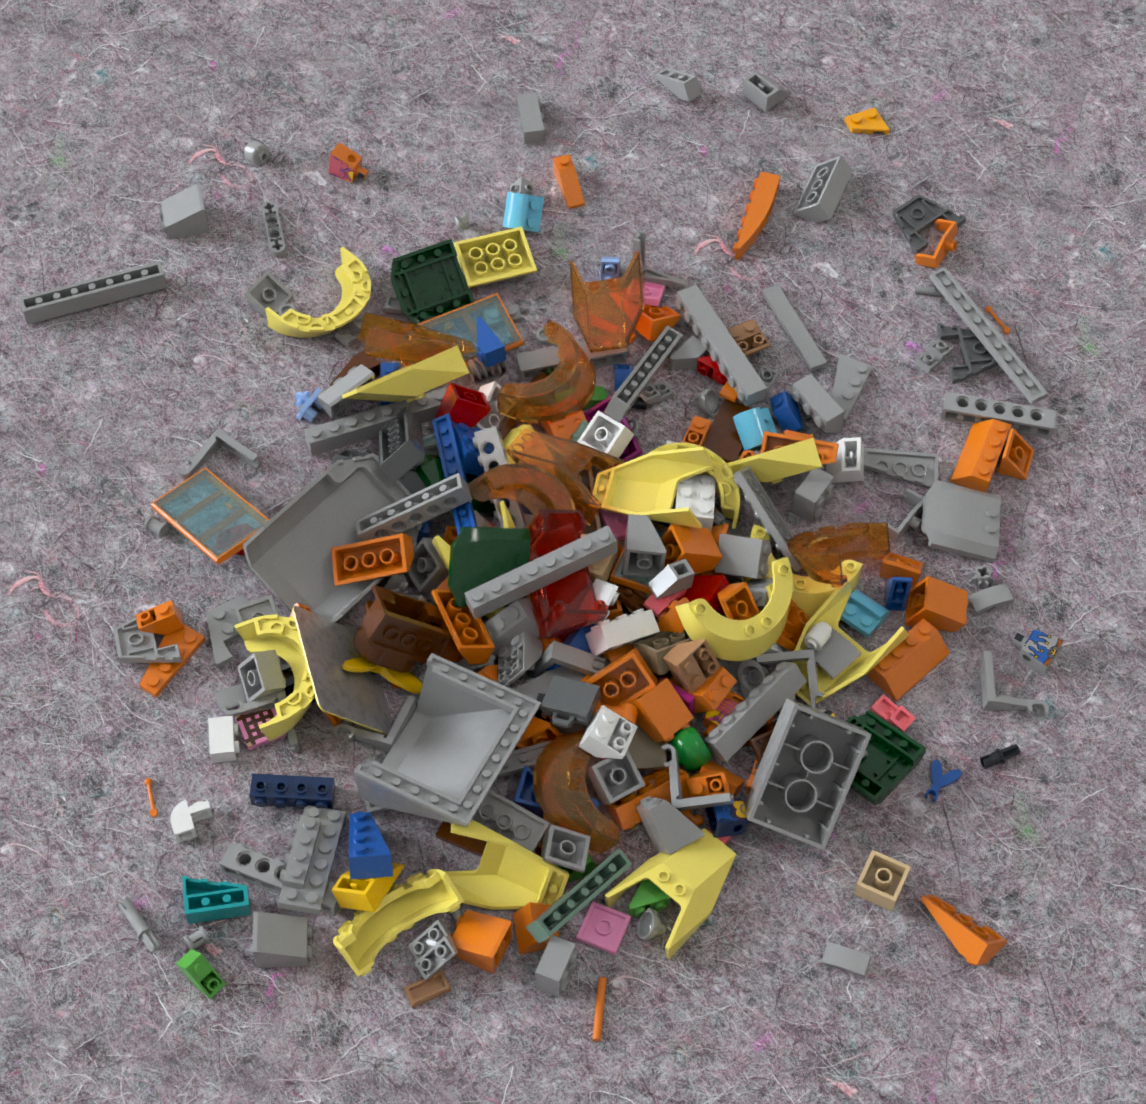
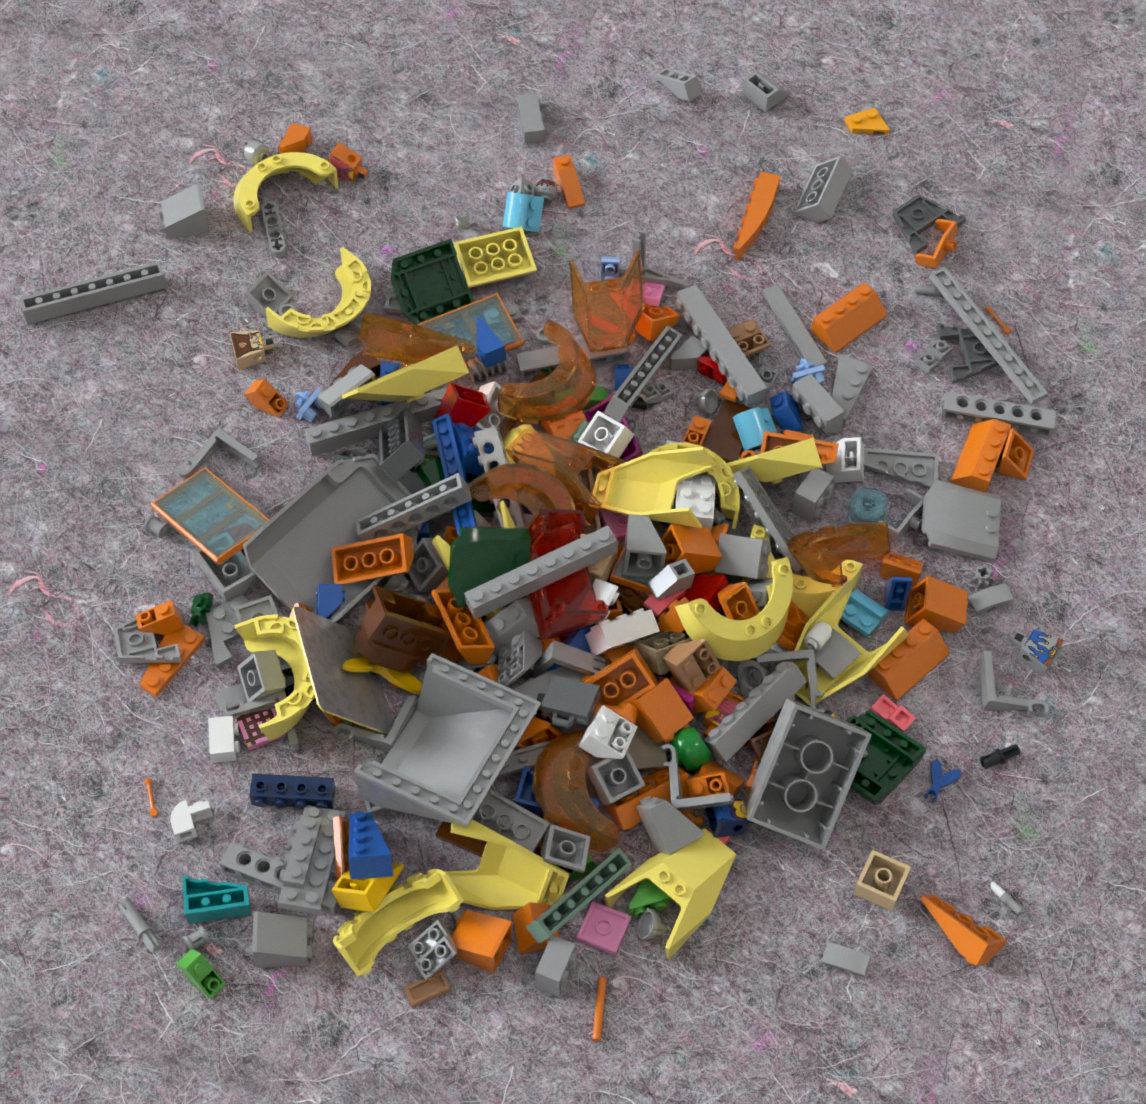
none -> dark green plate [190,592,214,627]
none -> light grey slope [194,533,257,603]
none -> torso [230,330,275,370]
none -> light yellow windscreen [233,152,339,233]
none -> orange slope [244,379,289,417]
none -> orange slope [279,123,313,154]
none -> blue slope [316,584,345,619]
none -> orange tile [333,816,350,879]
none -> light grey head [534,176,557,204]
none -> light blue hips [789,358,825,384]
none -> orange slope [811,282,887,353]
none -> clear light blue brick [847,487,888,532]
none -> light grey piece [991,881,1023,914]

